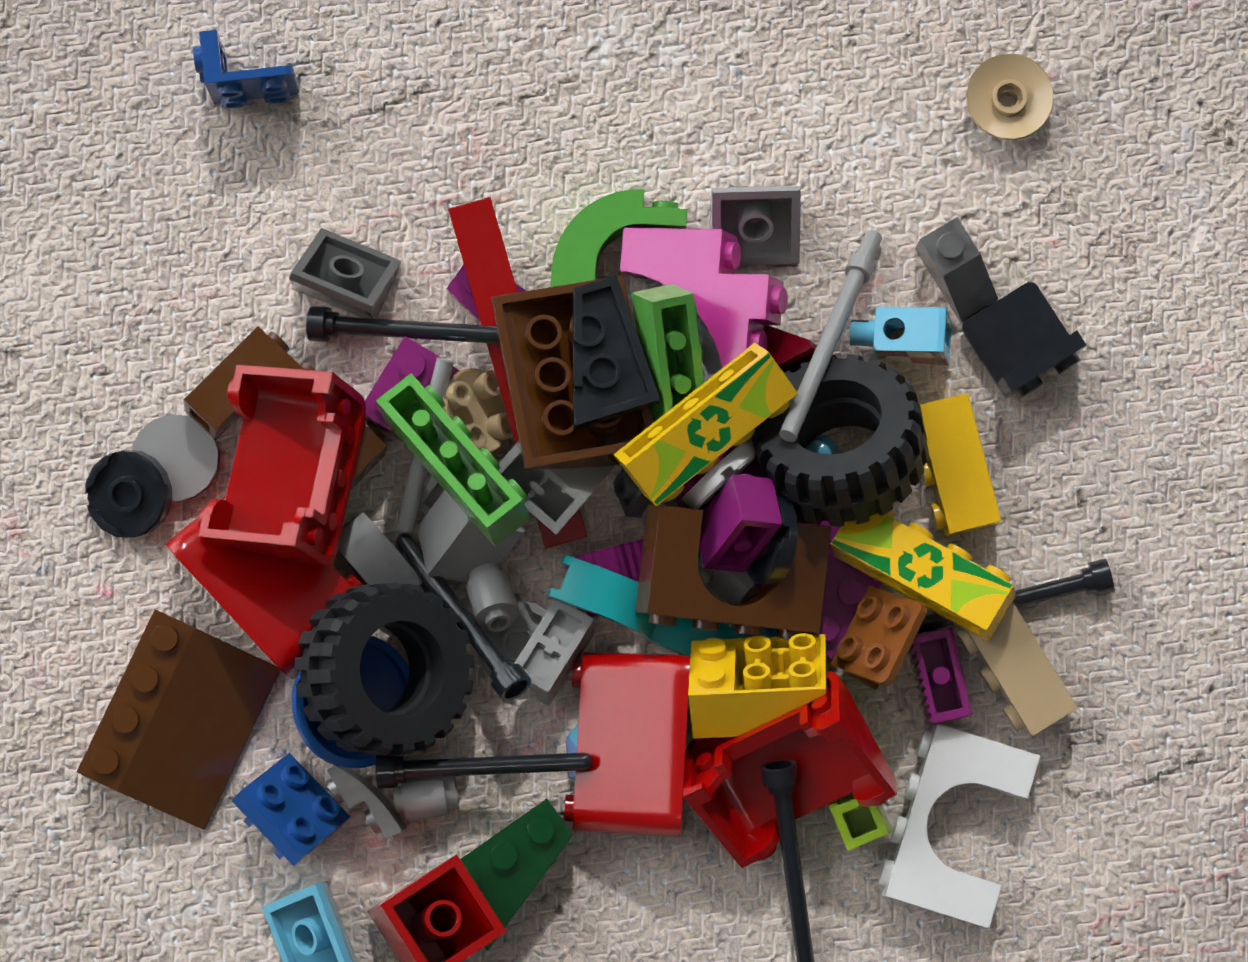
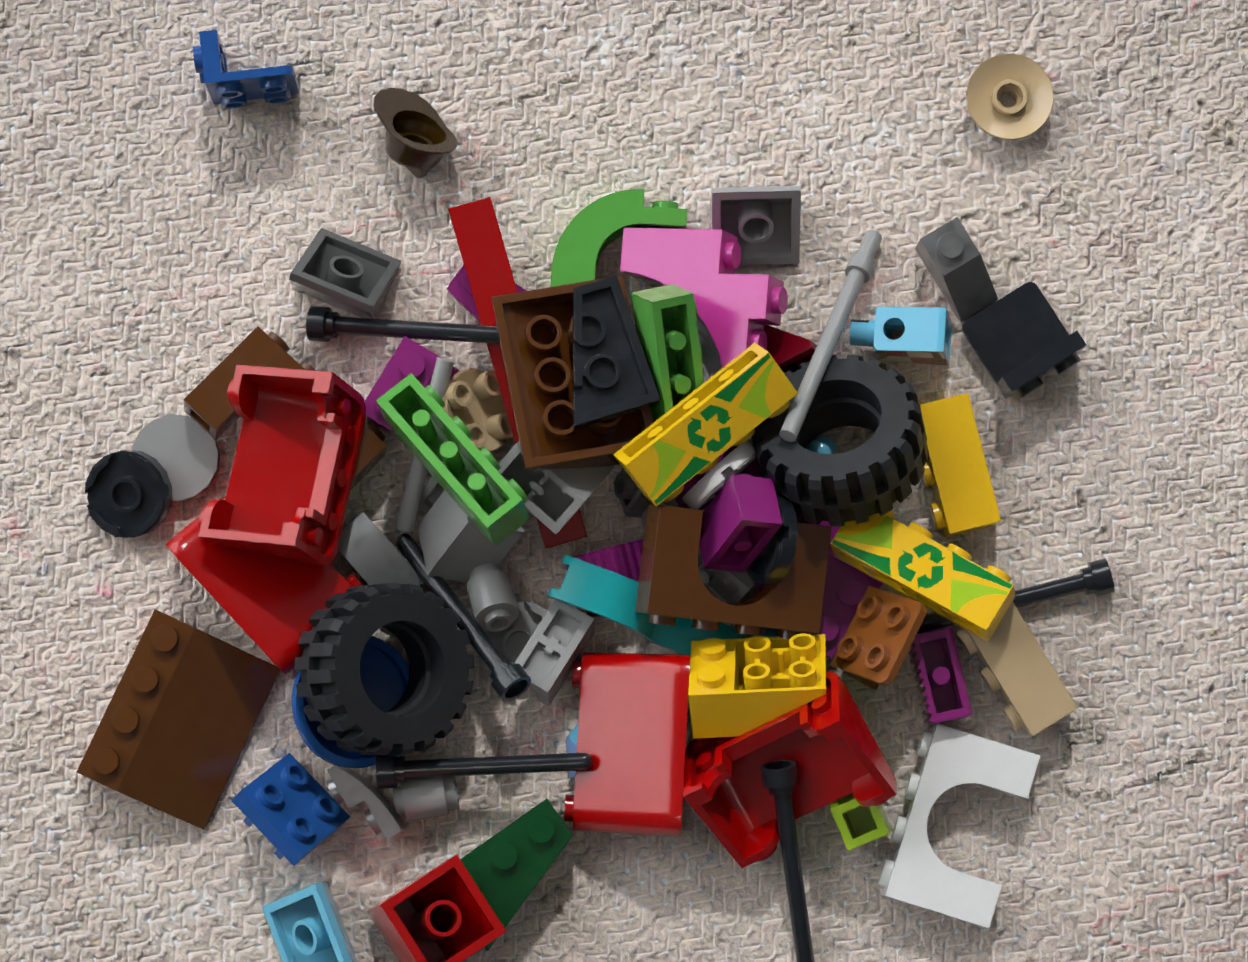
none -> dark brown piece [373,88,457,178]

